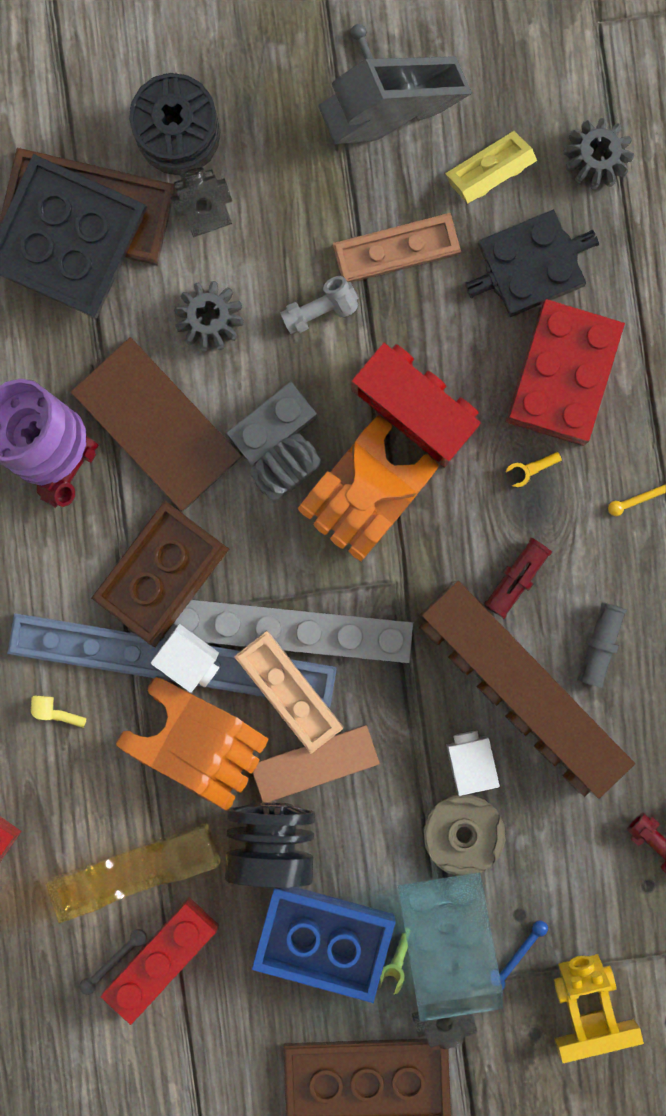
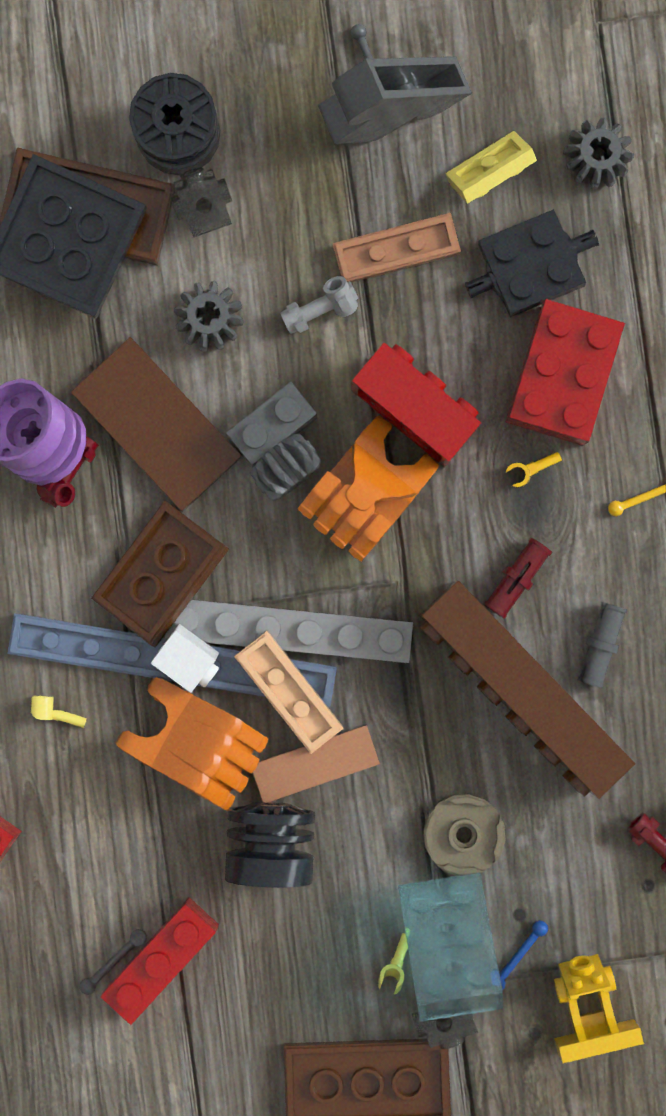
clear yellow arch [46,823,221,924] -> none
blue brick [252,887,396,1003] -> none
white brick [446,731,500,796] -> none

